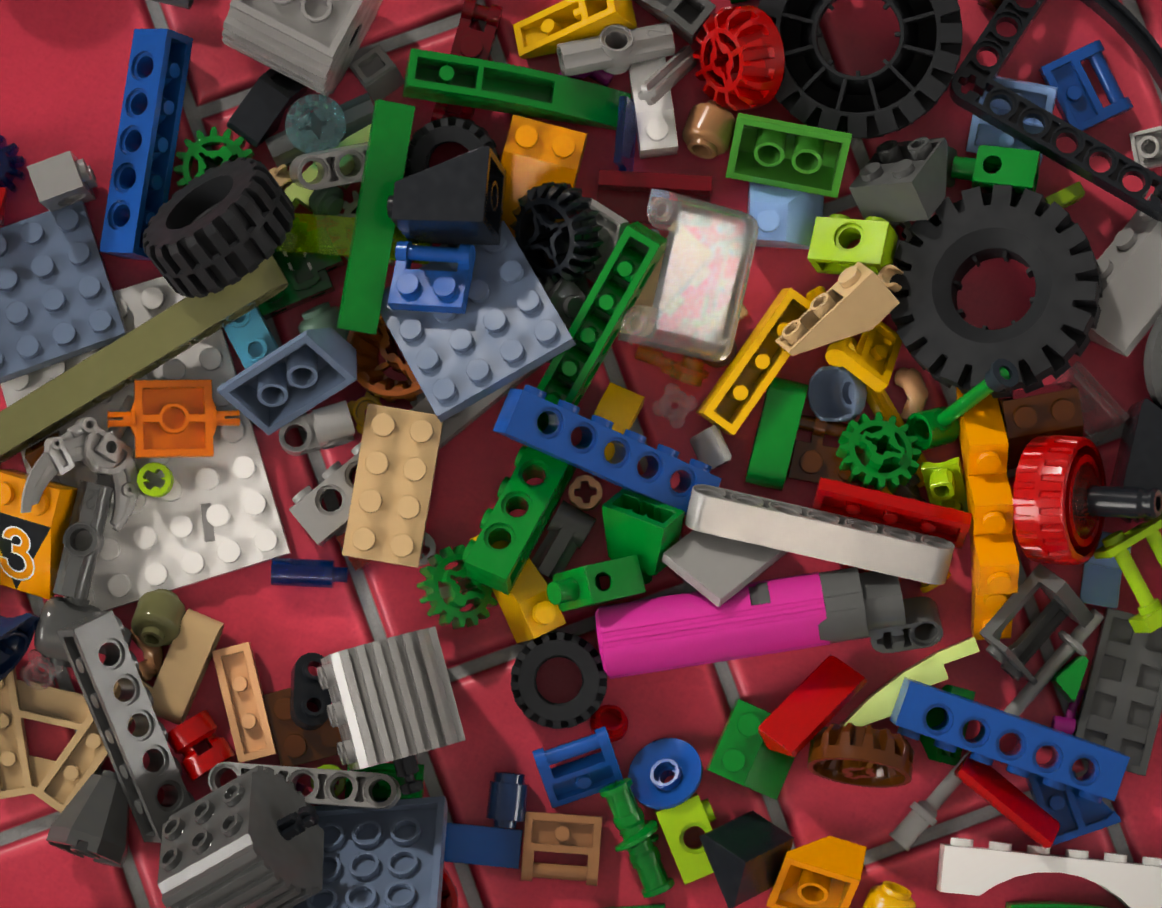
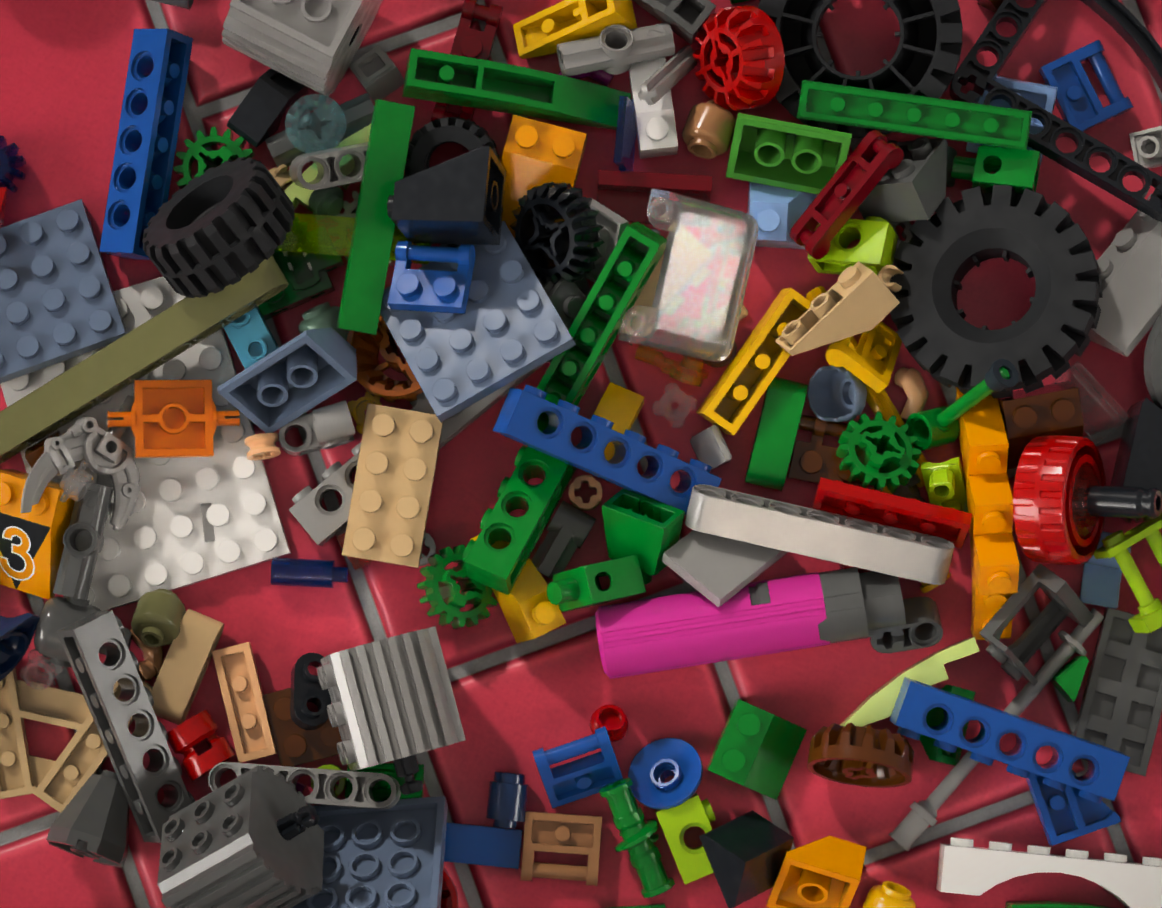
light grey brick [27,151,98,212] -> none
lime bush [137,462,174,498] -> none
black tyre [511,632,607,729] -> none
red slope [758,655,867,757] -> none
red slope [954,752,1060,848] -> none
lime tile [1045,181,1085,209] -> none
magenta hand [1051,688,1085,735] -> none
none -> clear plate [59,461,94,503]
none -> light nougat bush [244,433,281,461]
none -> dark red plate [790,130,904,259]
none -> green tile [797,80,1033,150]

